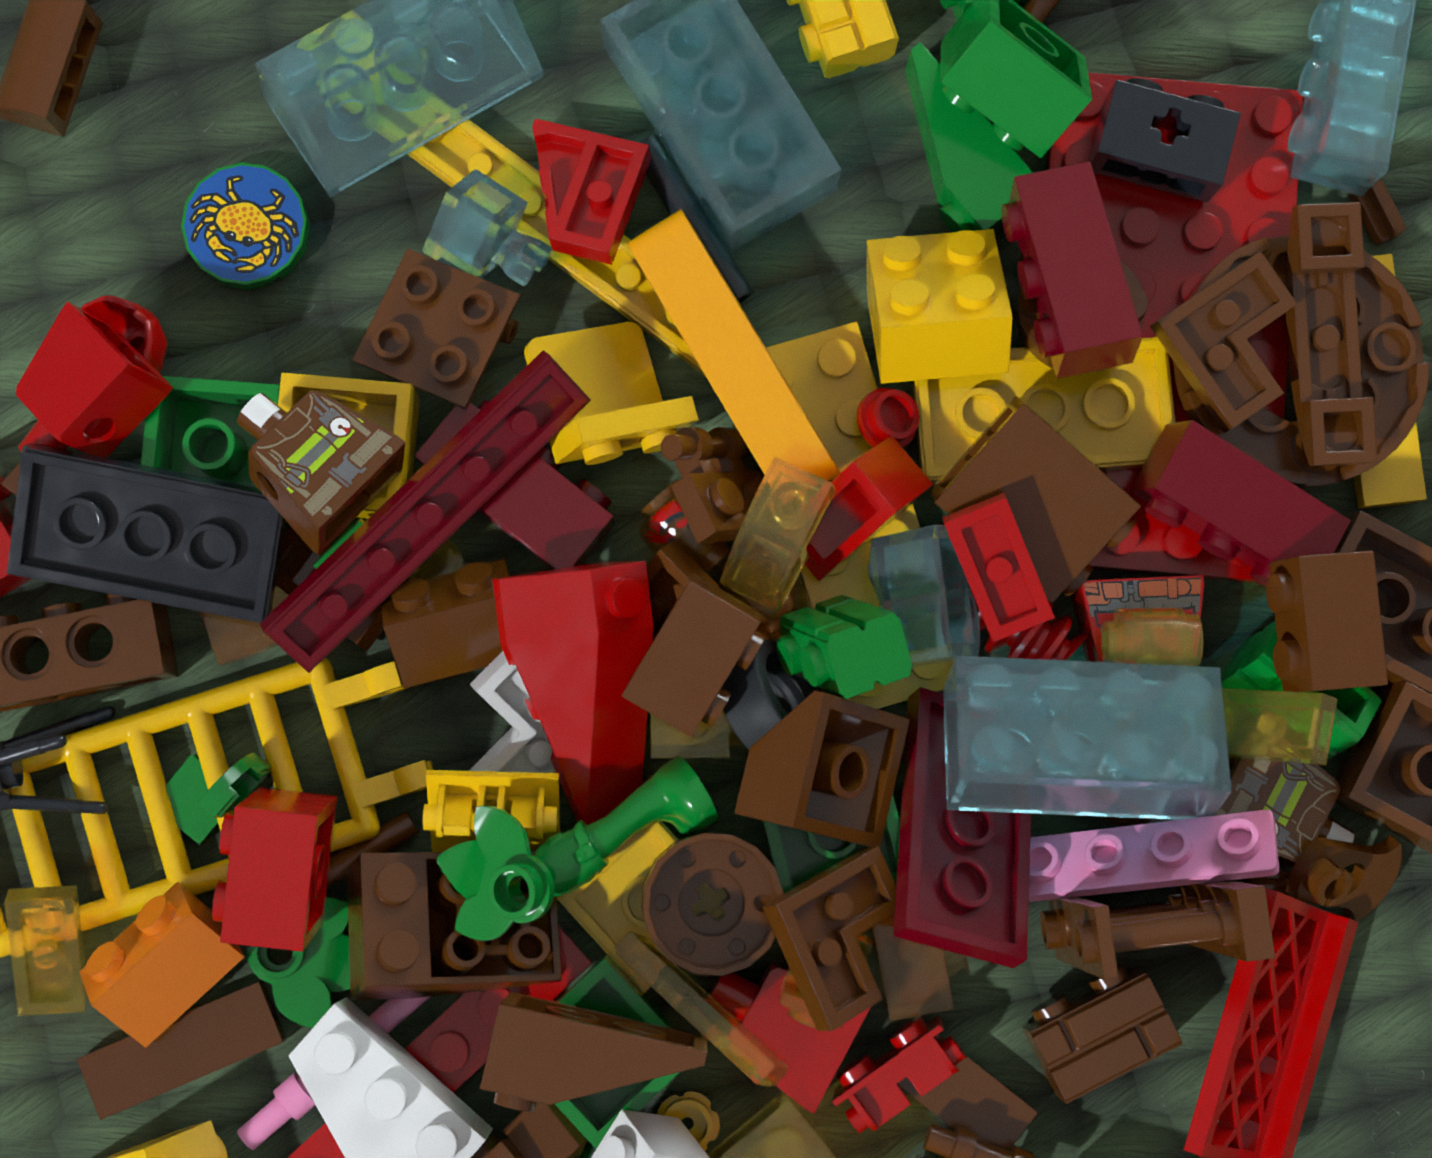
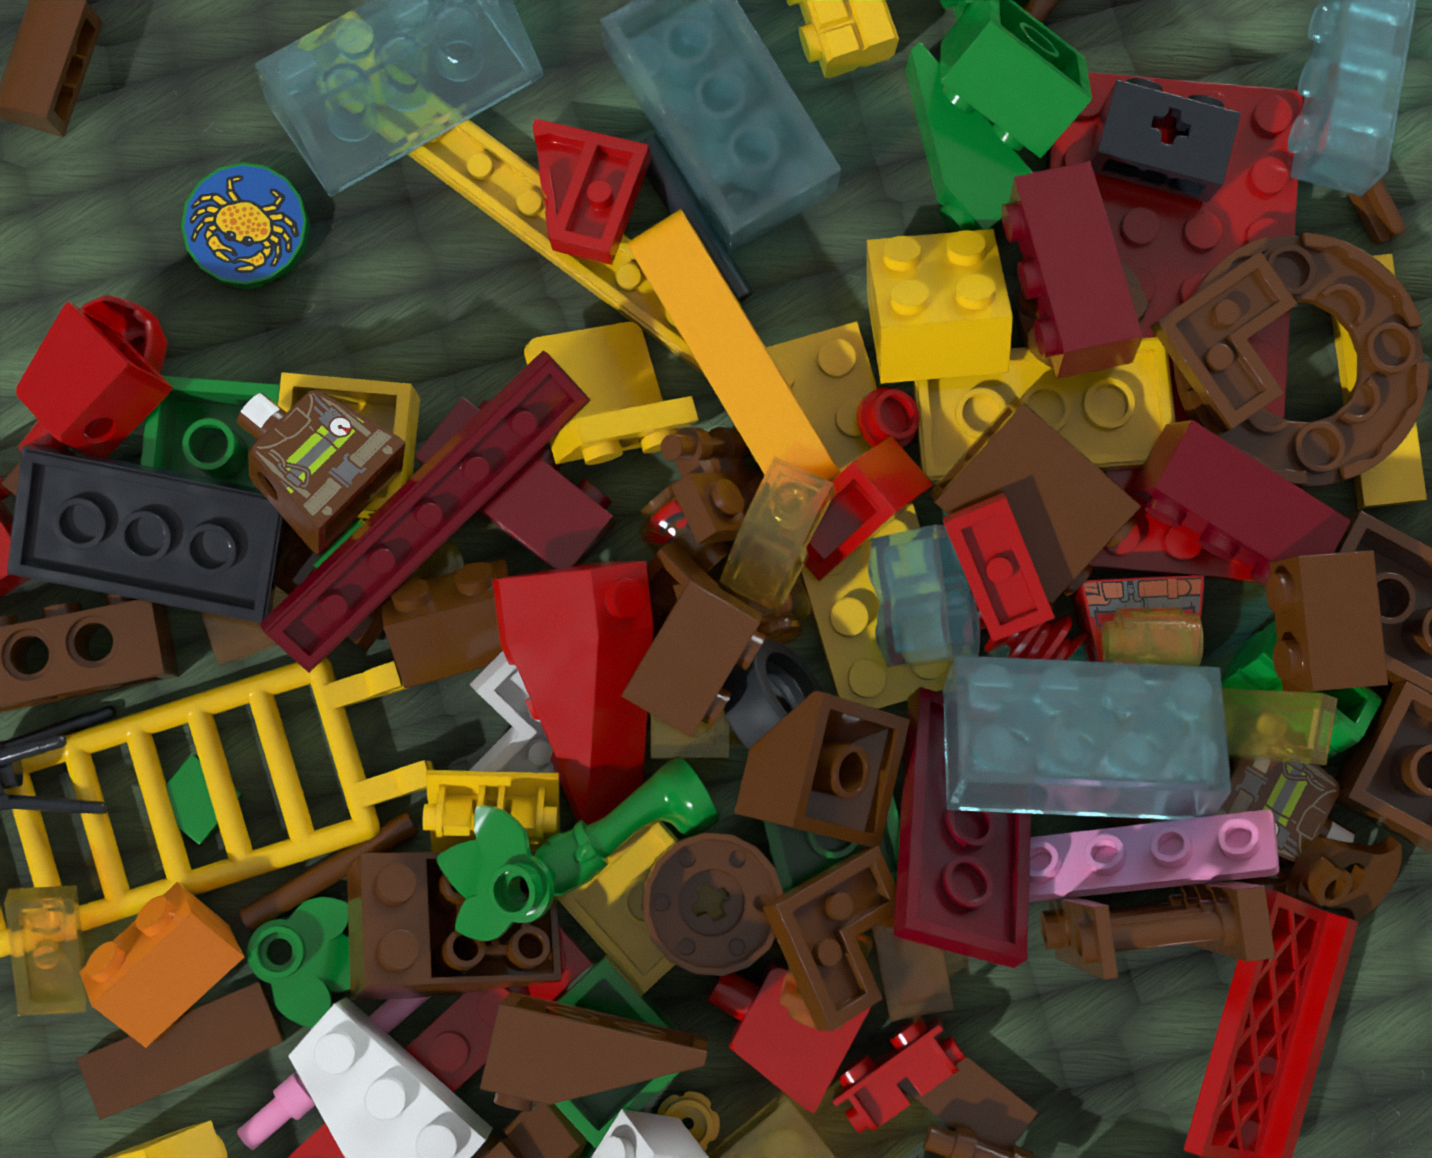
green tile [197,752,271,818] -> none
red brick [212,787,337,952] -> none
reddish brown hinge [352,248,521,409] -> none
clear light blue brick [422,169,552,287] -> none
clear yellow tile [614,931,790,1087] -> none
green brick [776,595,913,699] -> none
reddish brown brick [1022,965,1182,1104] -> none
reddish brown slope [1286,202,1377,467] -> none

